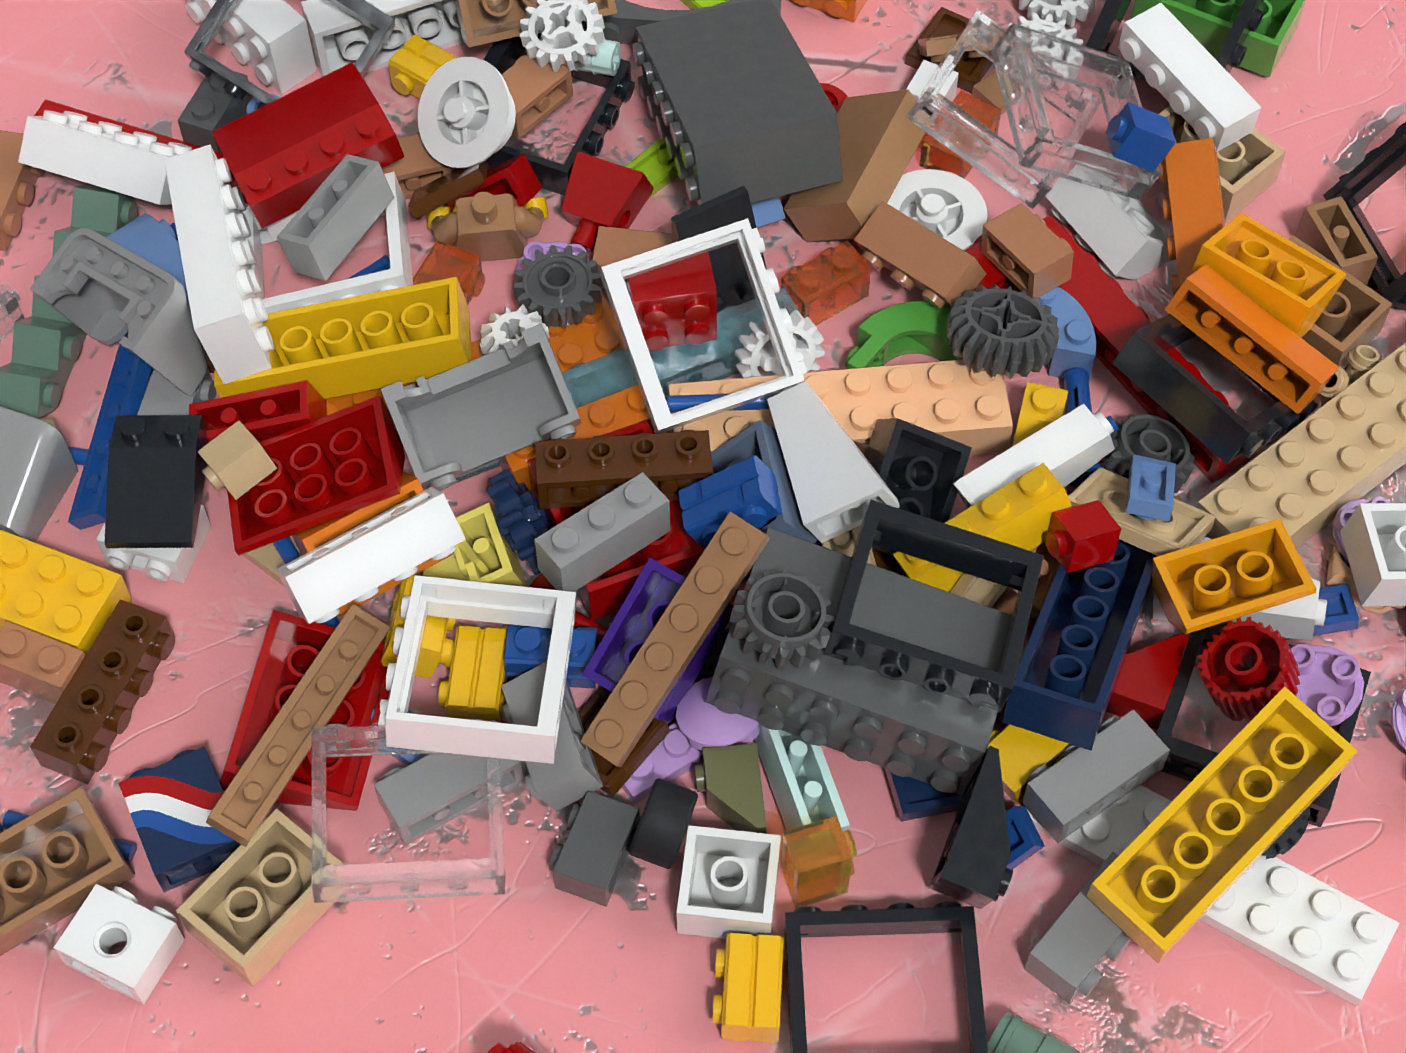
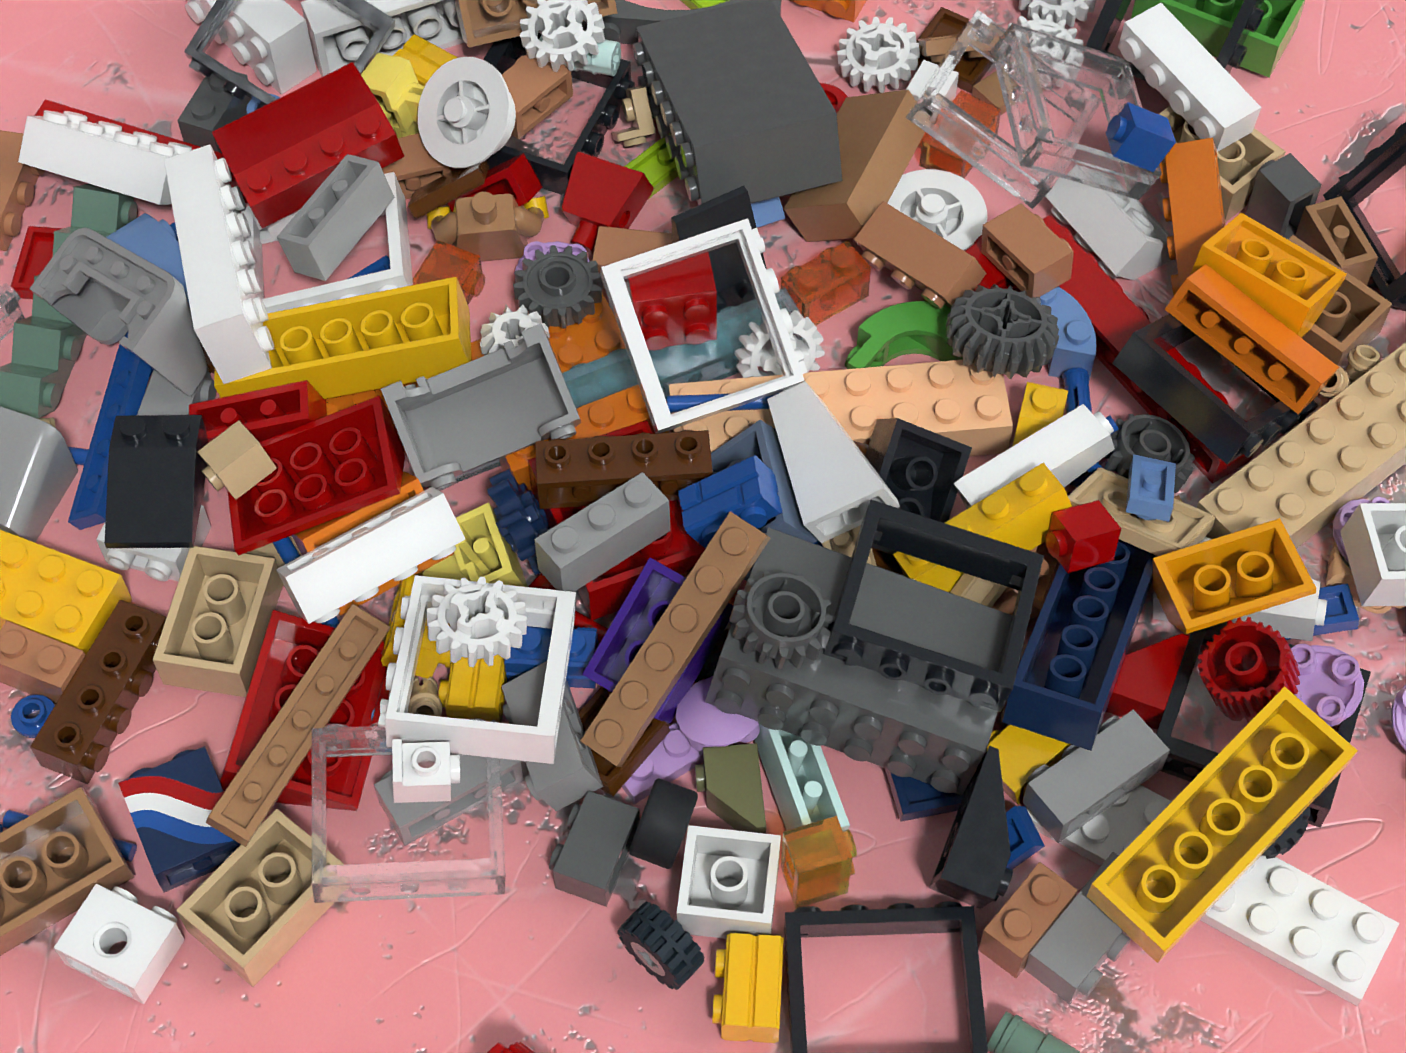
none -> red tile [9,226,63,299]
none -> blue plate [11,695,55,738]
none -> tan brick [153,546,283,697]
none -> light yellow brick [361,53,425,138]
none -> white brick [392,739,460,803]
none -> tan pin [407,676,442,716]
none -> white gear [427,576,527,667]
none -> tan bracket [612,86,655,147]
none -> black wheel [617,902,705,990]
none -> white gear [837,17,920,93]
none -> nougat brick [978,862,1078,978]
none -> dark grey brick [1245,153,1322,239]

